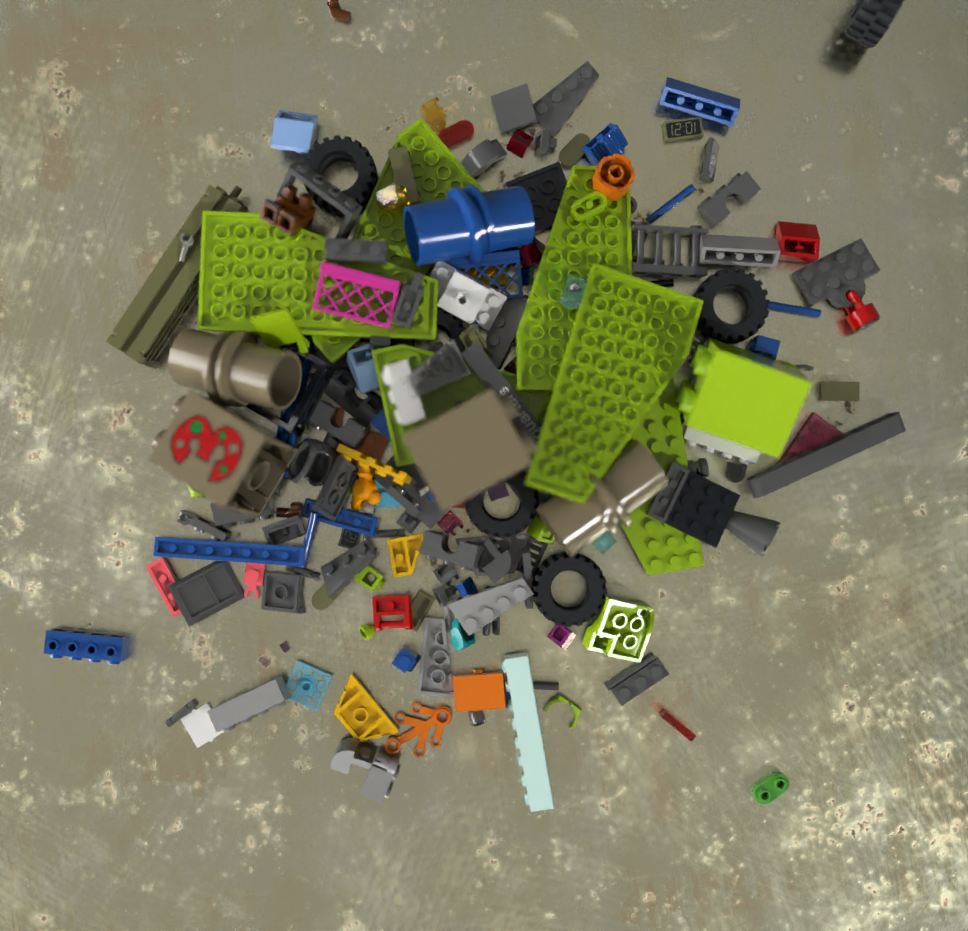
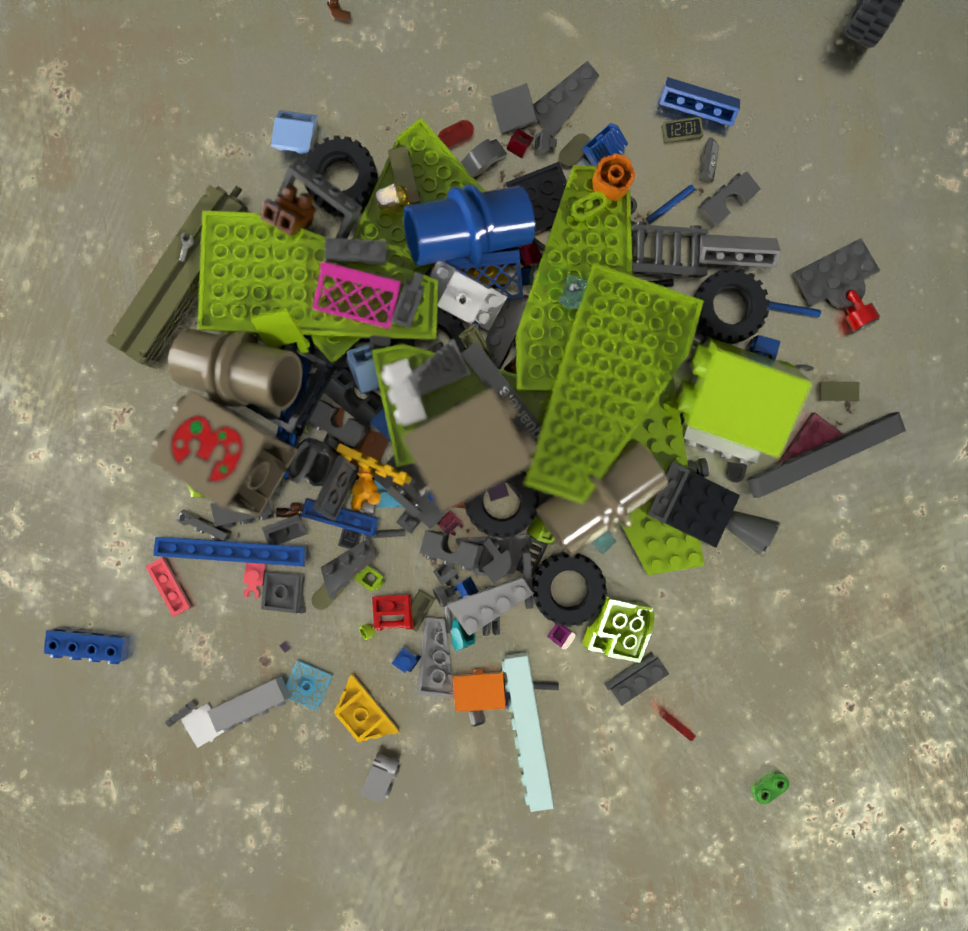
dark grey piece [168,561,245,627] -> none
dark grey wheel [285,566,321,580] -> none
blue bar [298,511,318,568] -> none
brick [330,738,376,774] -> none
orange plant [385,702,452,758] -> none
yellow wing [387,533,424,578] -> none
clear yellow brick [420,97,447,132] -> none
lime cap [543,693,582,730] -> none
red slope [776,221,820,263] -> none

